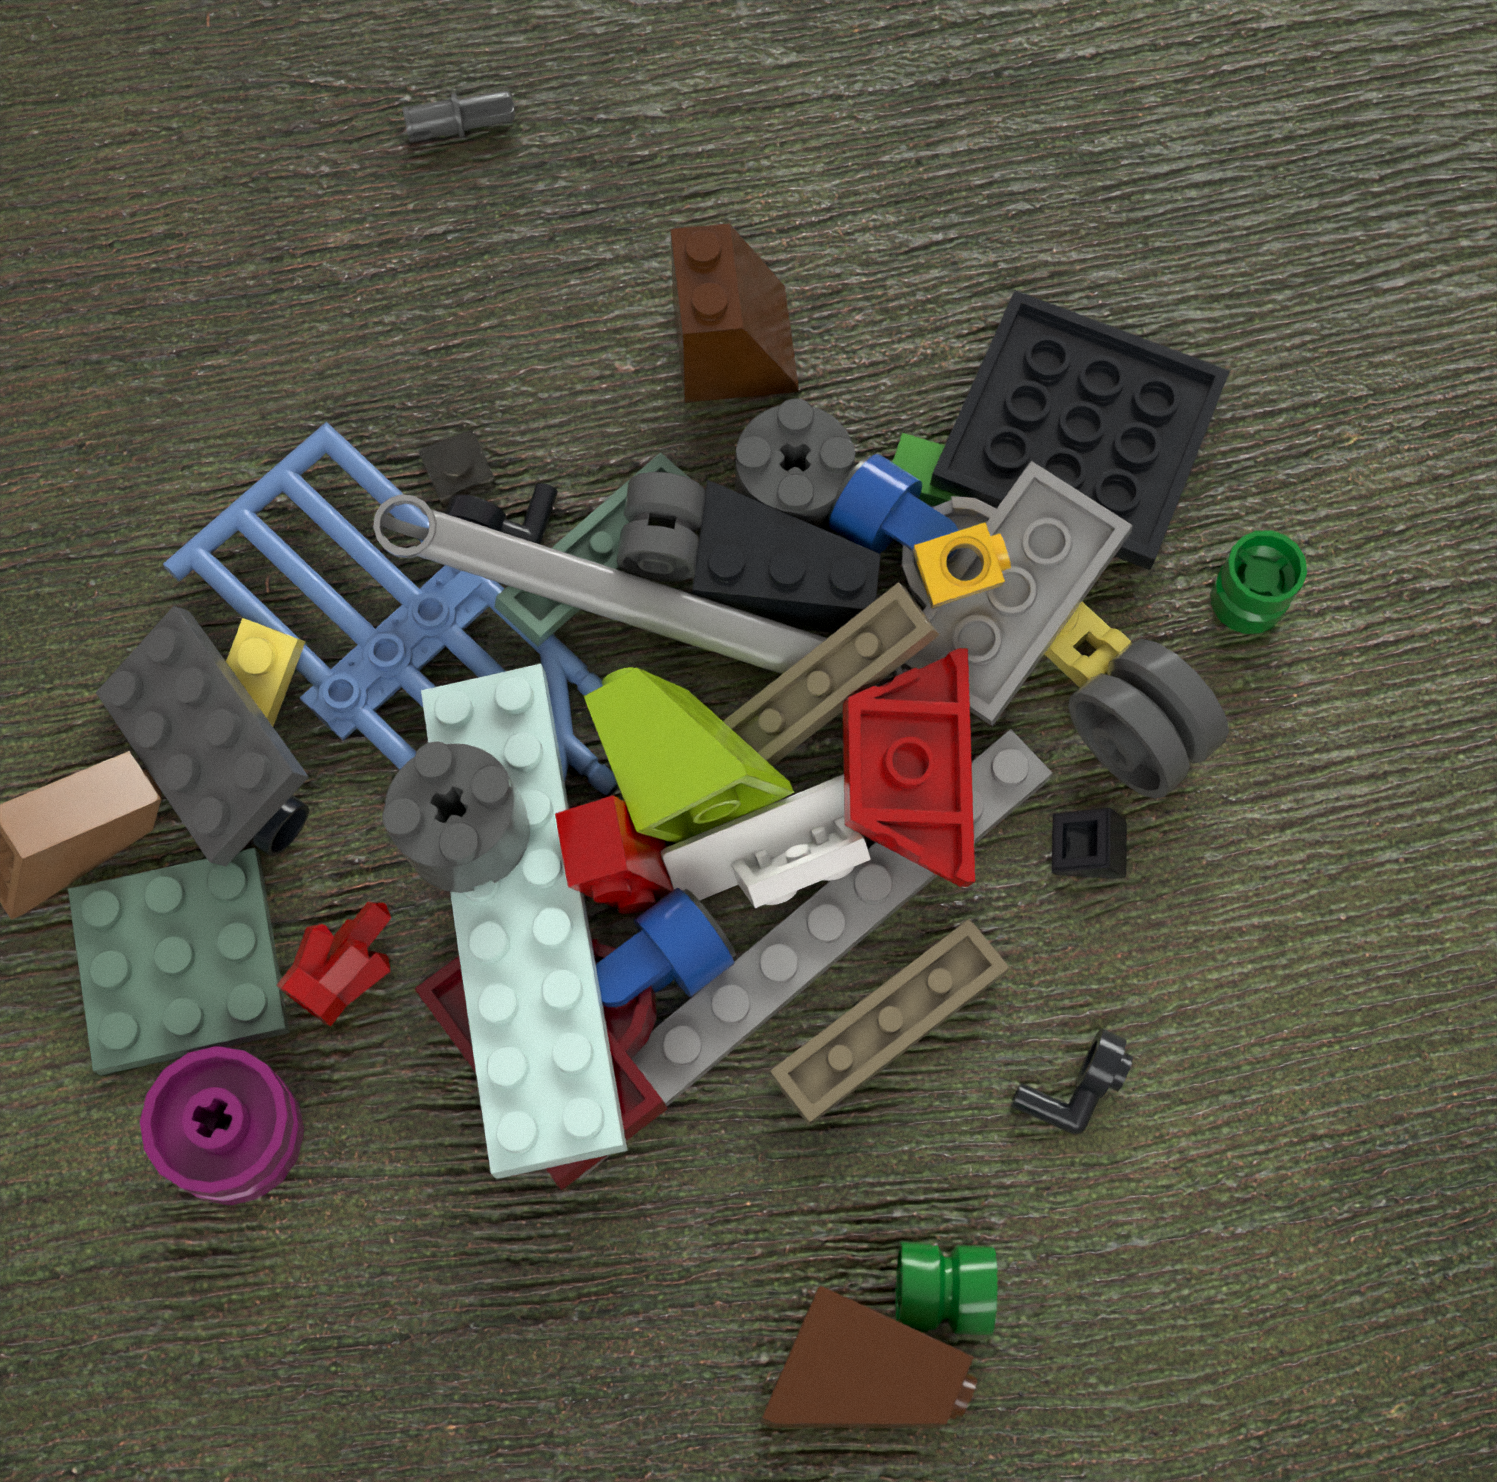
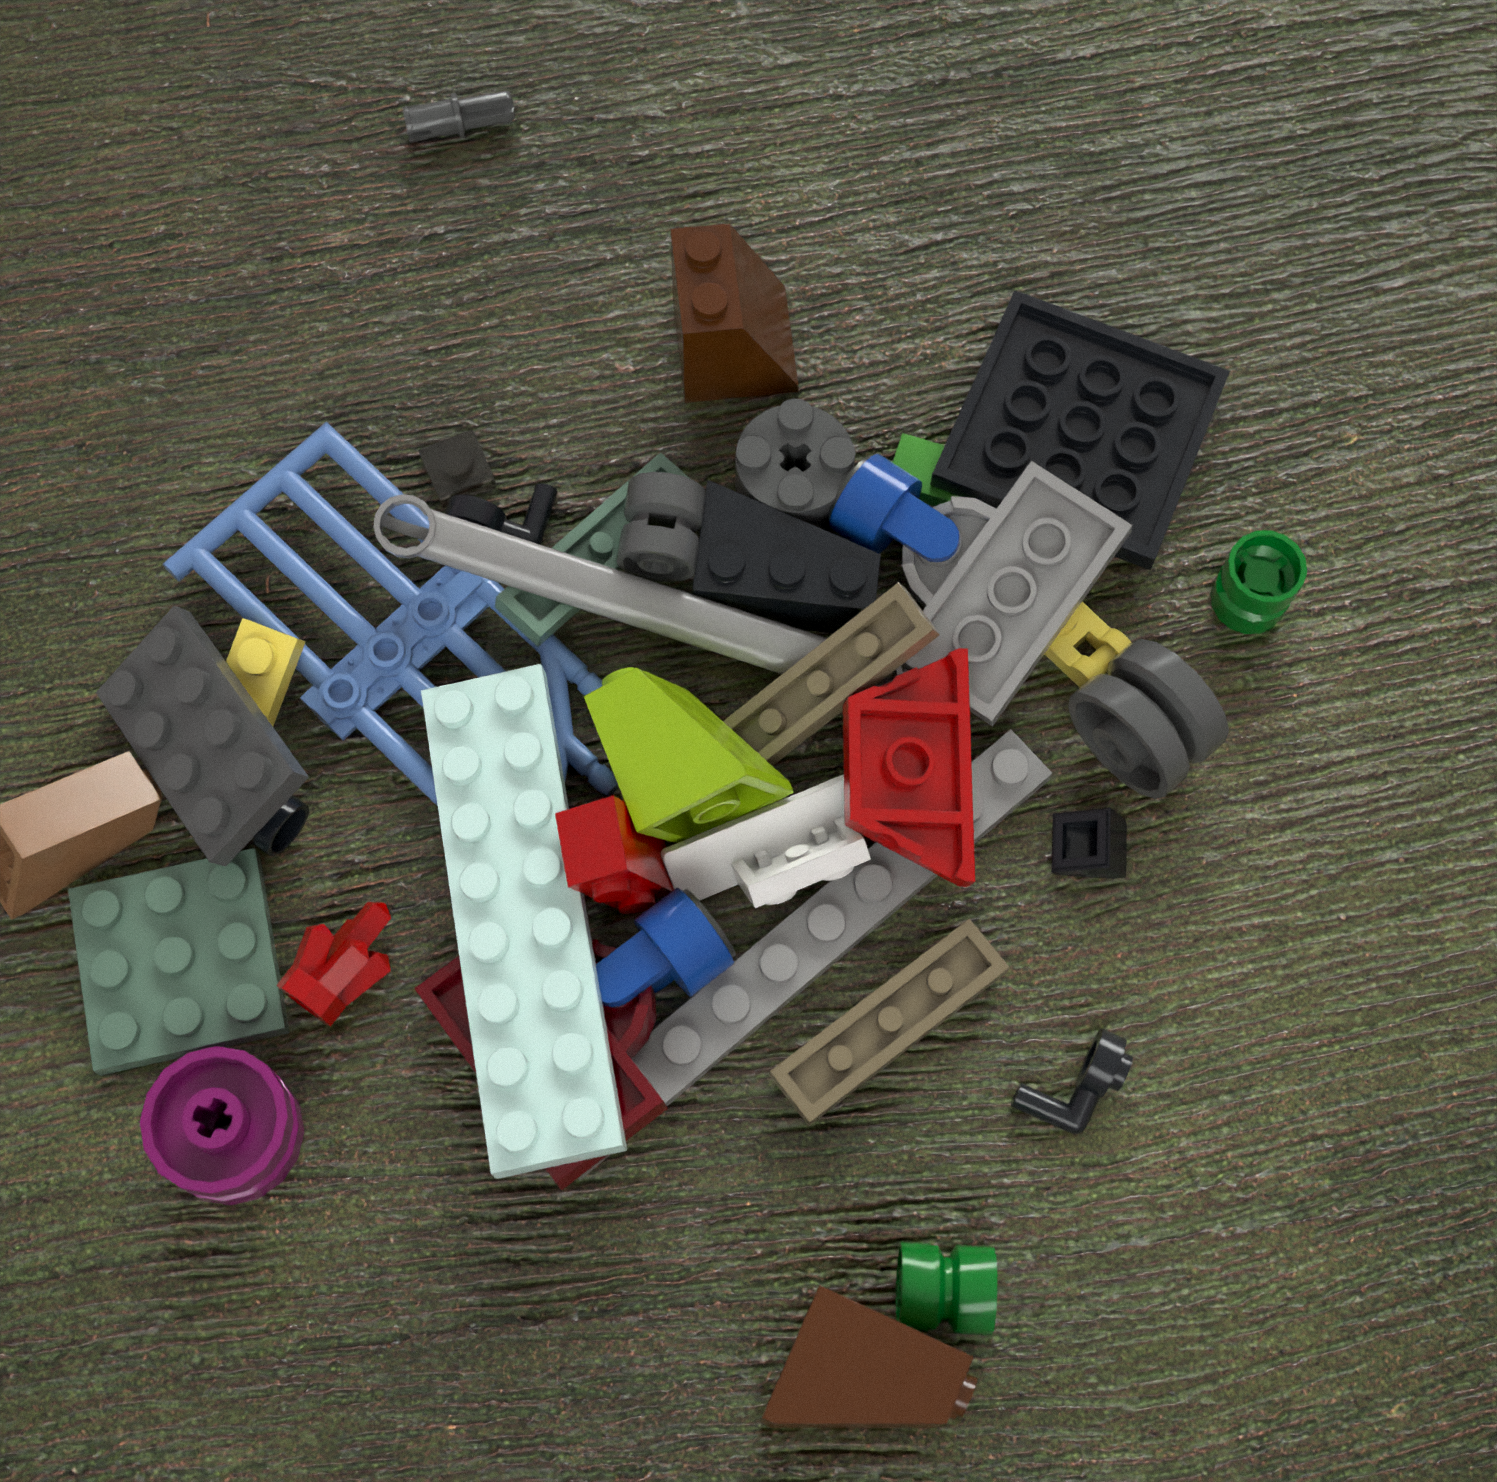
dark grey brick [382,741,530,893] -> none
yellow brick [913,522,1011,609] -> none

